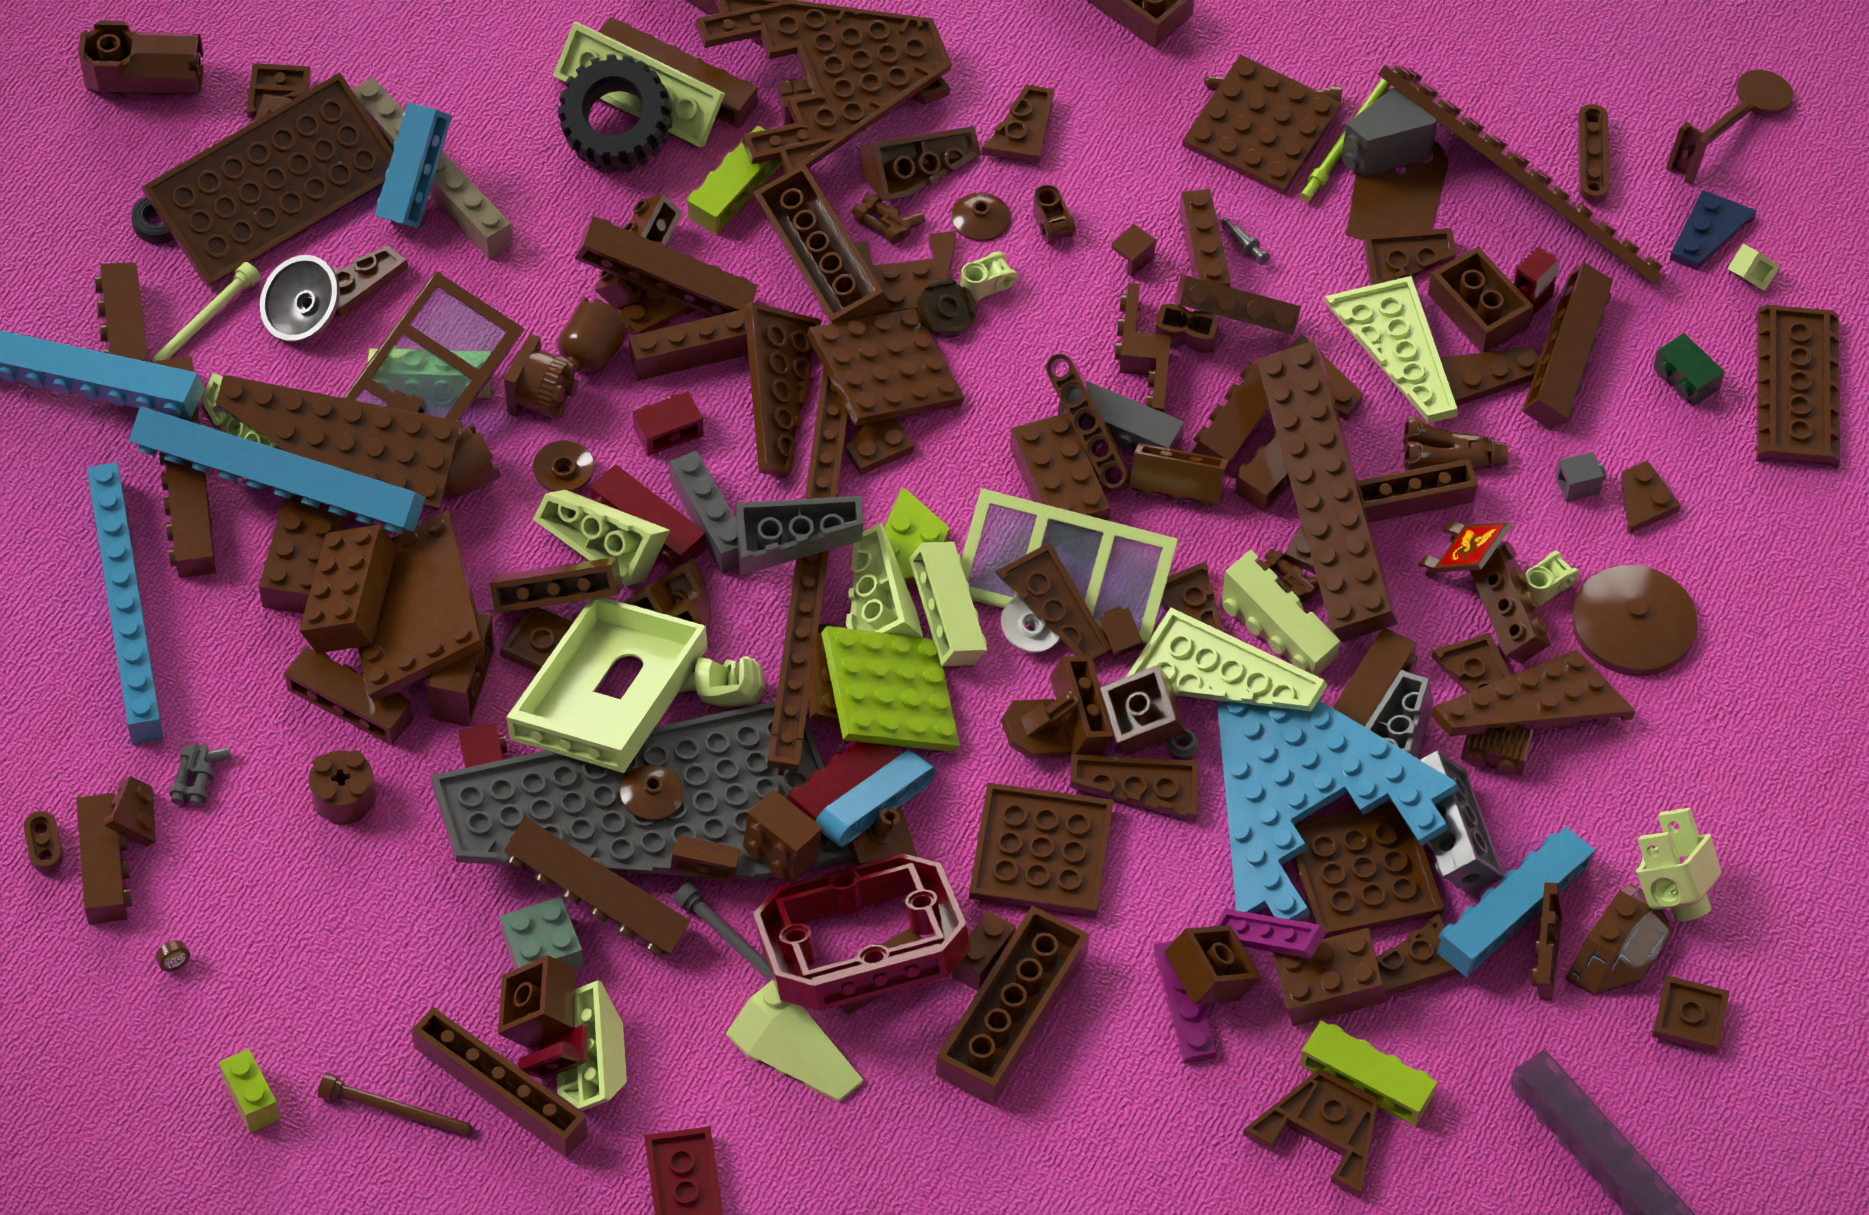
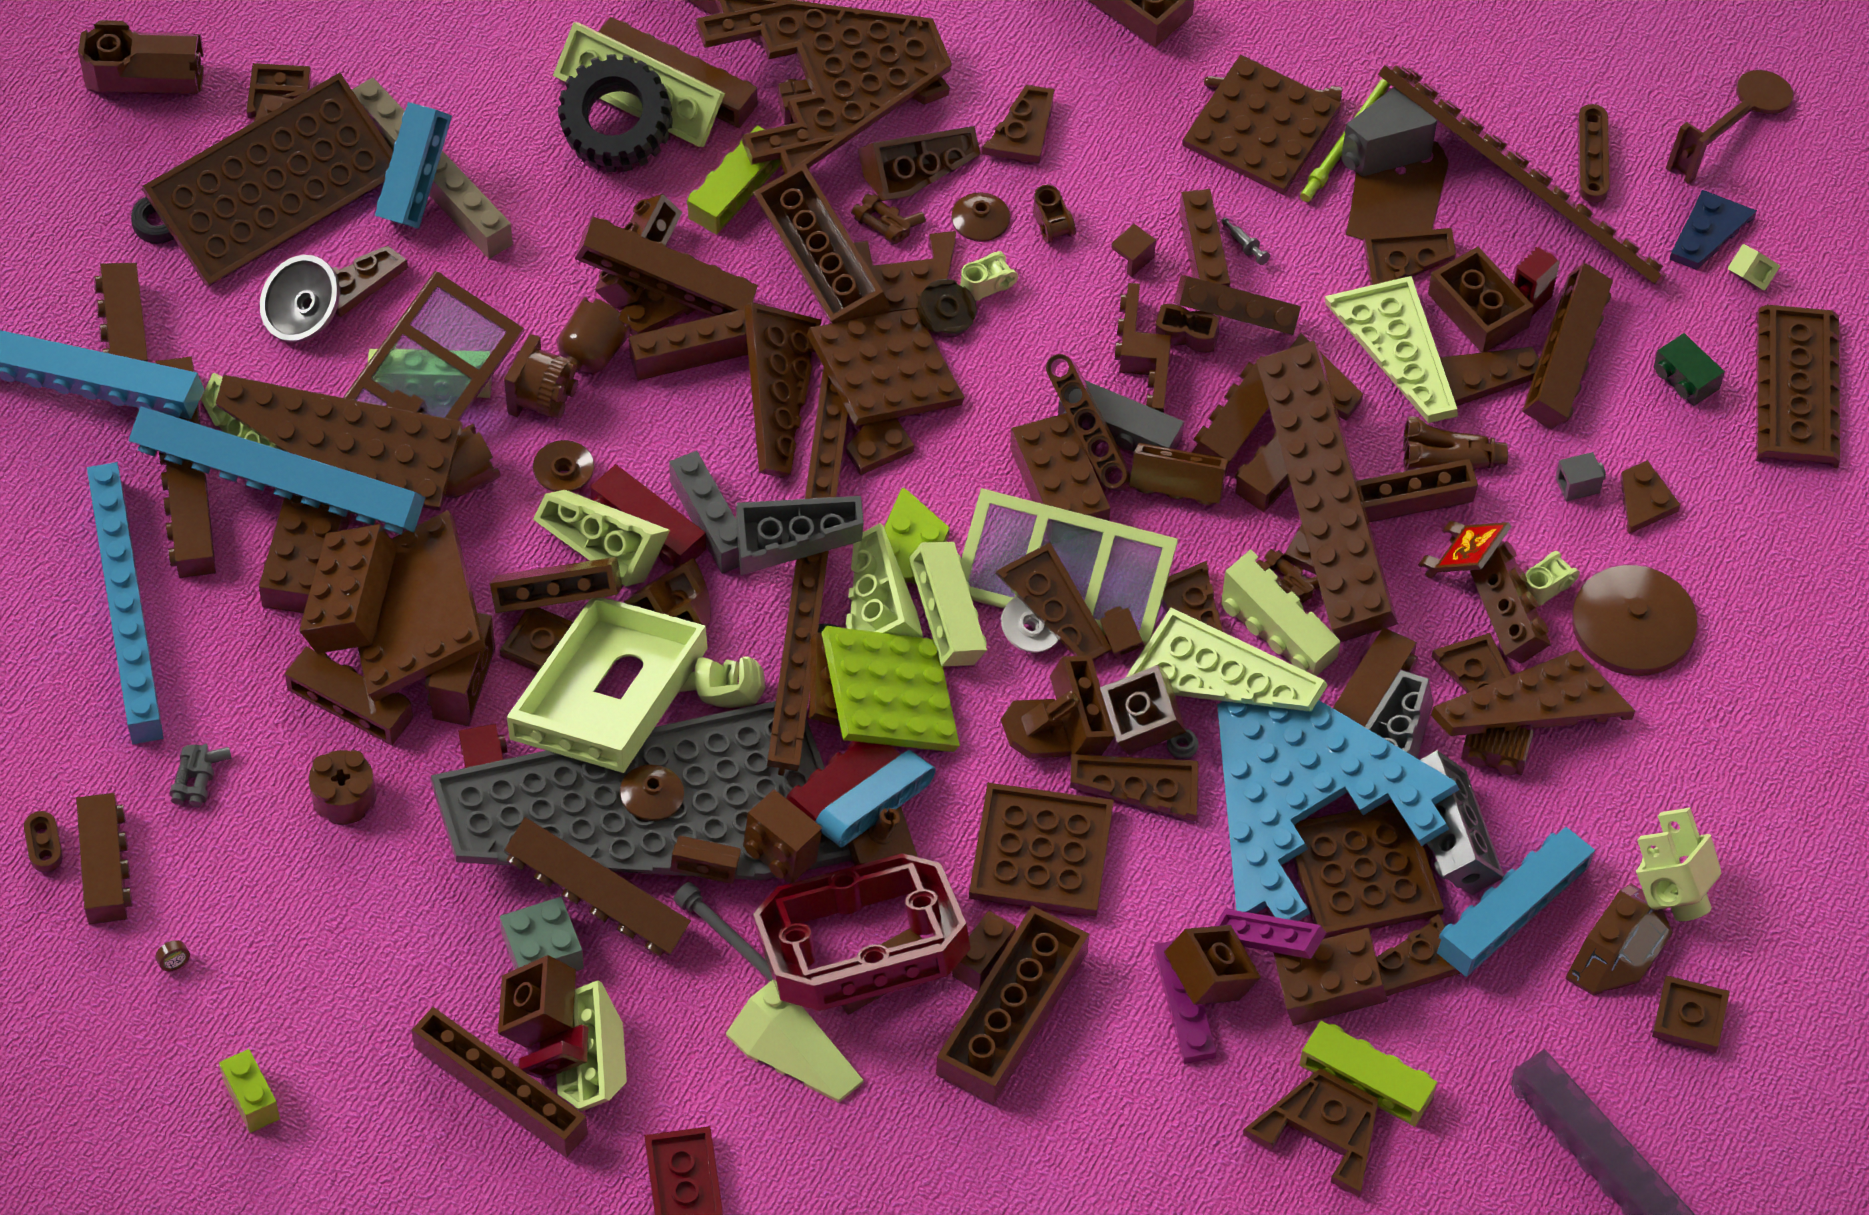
reddish brown wing [103,776,156,847] -> none
yellowish green piece [152,262,261,364] -> none
reddish brown piece [317,1072,473,1136] -> none
dark red brick [633,391,704,456] -> none
reddish brown wing [1532,882,1563,1000] -> none

